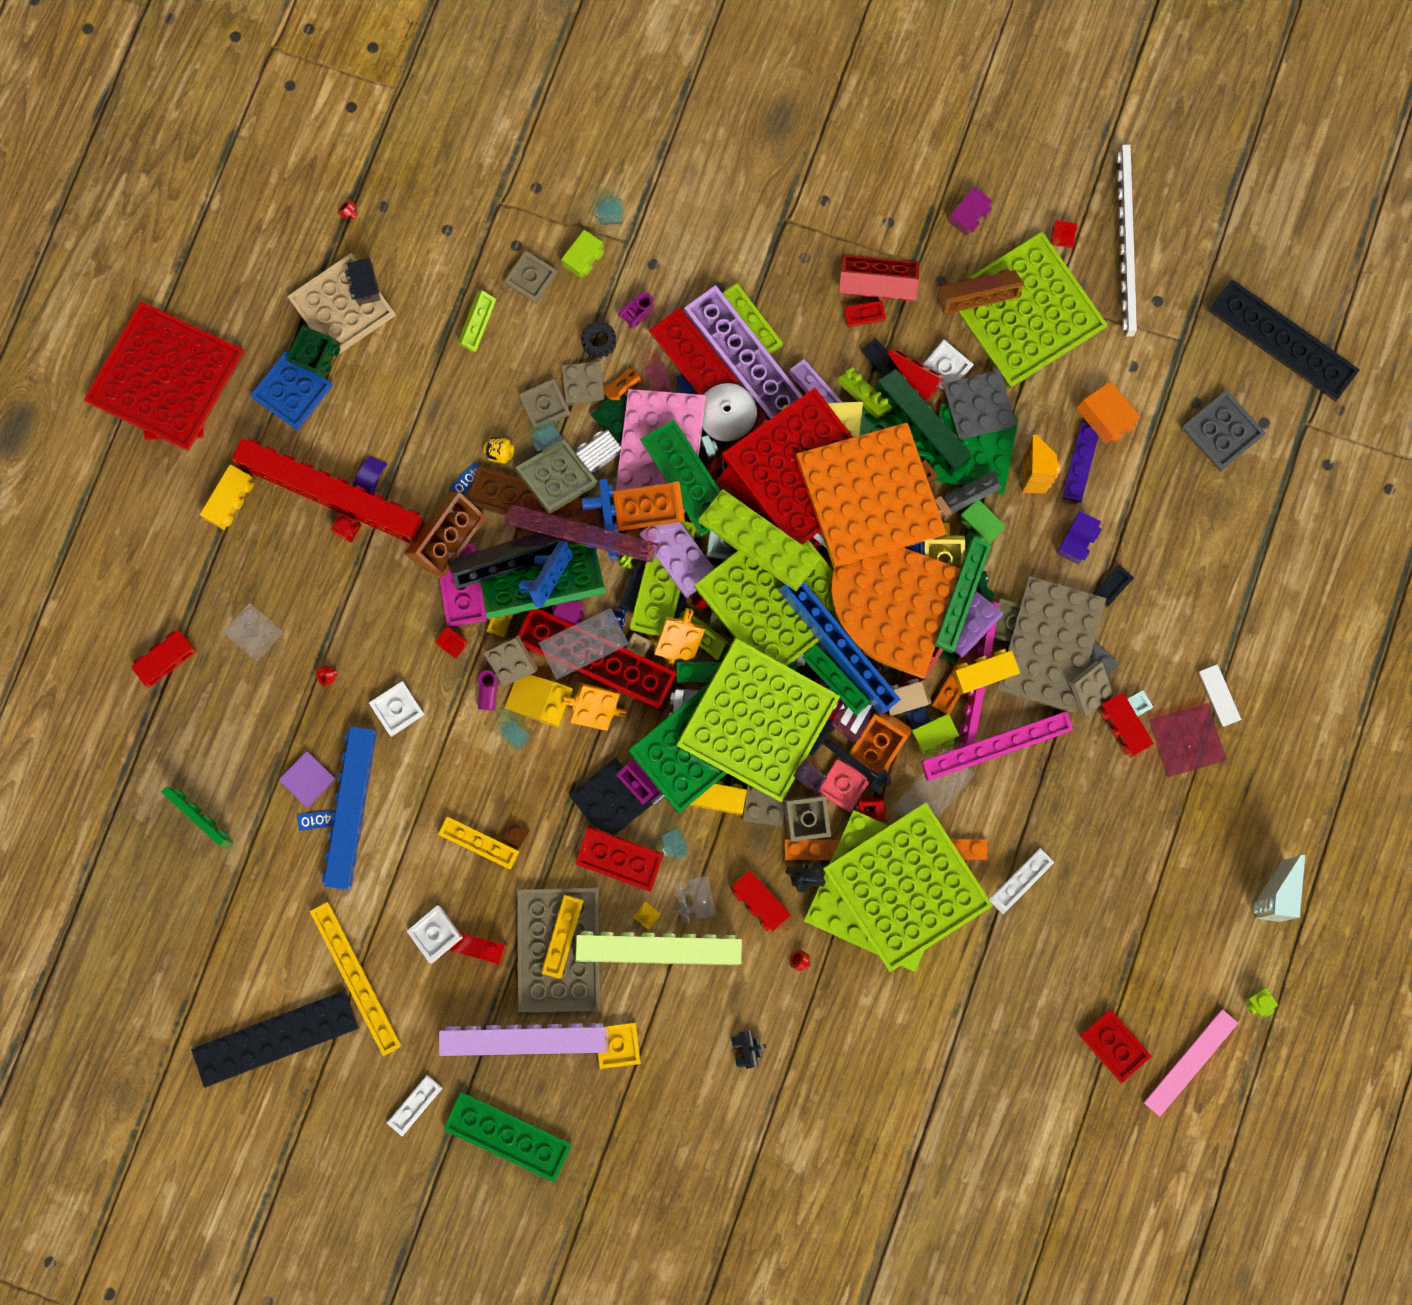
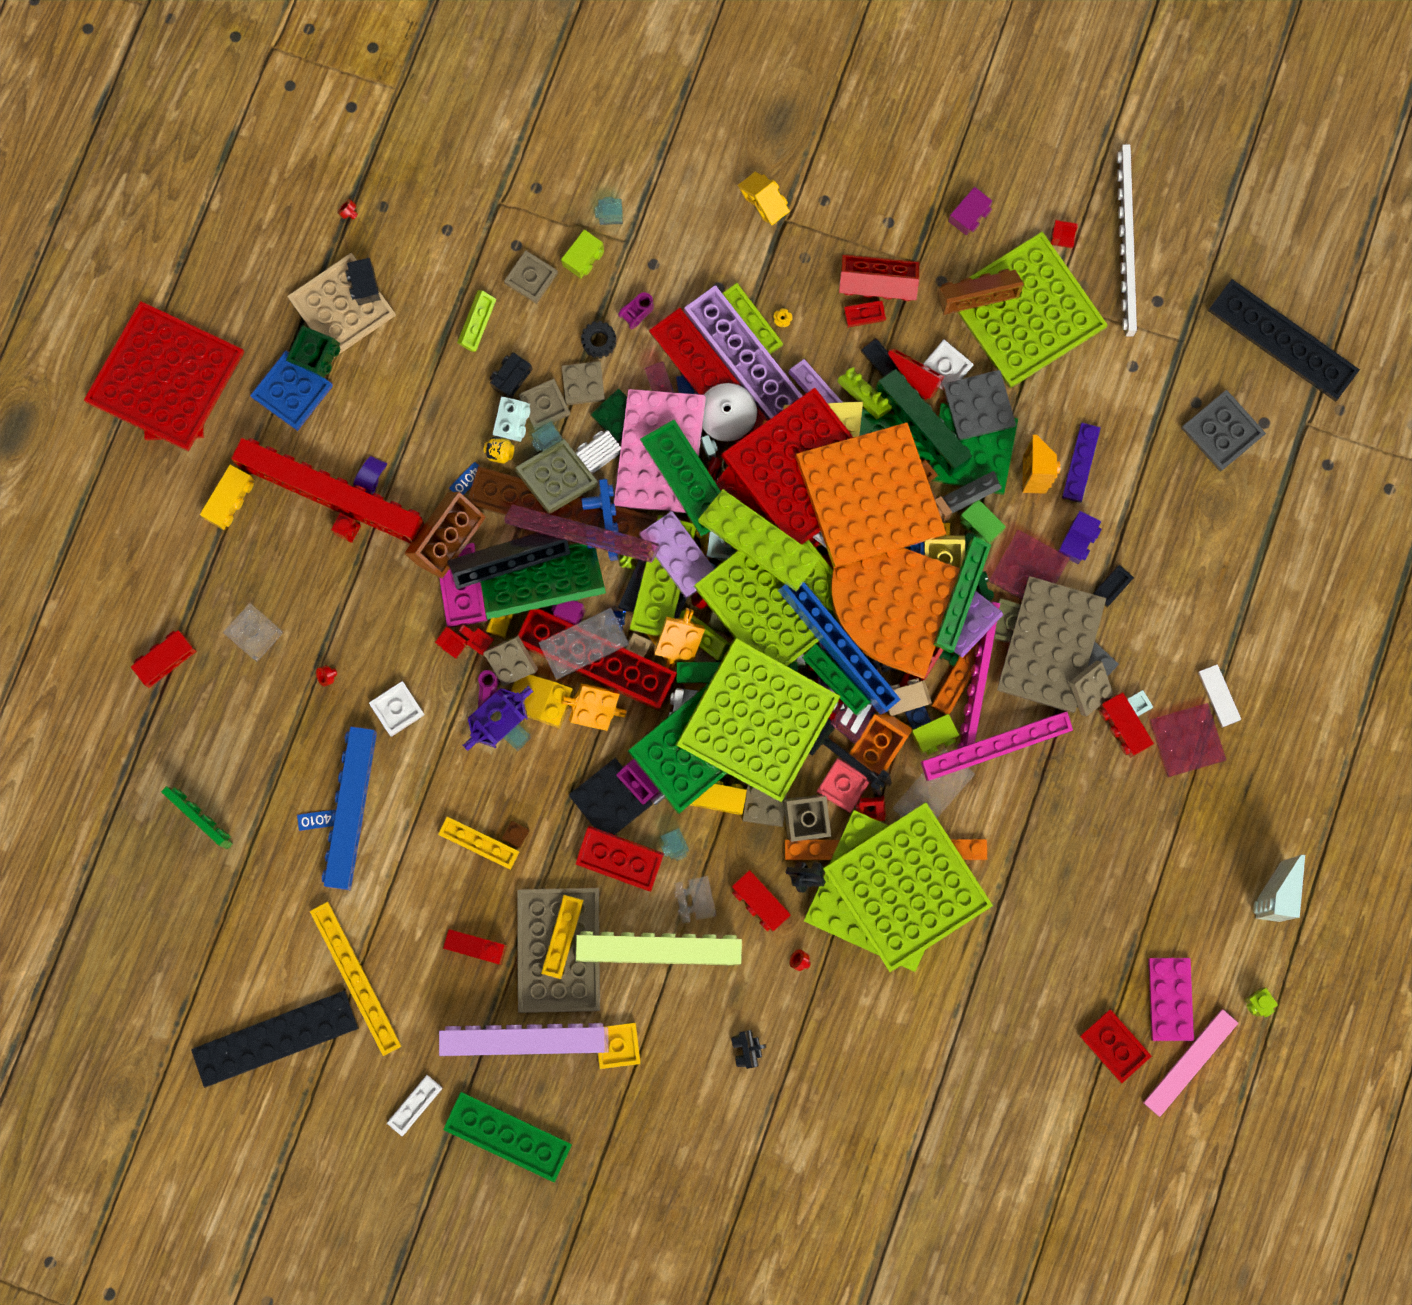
medium lavender tile [279,751,336,808] -> none
white plate [407,906,463,963] -> none
blue plate [519,541,572,607] -> none
orange piece [604,368,643,400] -> none
orange plate [613,482,685,531] -> none
yellow tile [633,901,661,930] -> none
clear purple plate [793,760,827,794] -> none
yellow brick [952,649,1020,695] -> none
white tile [988,848,1054,914] -> none
orange brick [1076,381,1140,444] -> none
none -> red plate [458,625,494,656]
none -> dark purple plate [462,686,533,751]
none -> black brick [489,352,533,399]
none -> light aqua brick [493,396,530,442]
none -> yellow brick [737,172,790,225]
none -> yellow plate [773,308,792,327]
none -> clear pink plate [989,530,1070,600]
none -> dark pink plate [1148,958,1194,1041]

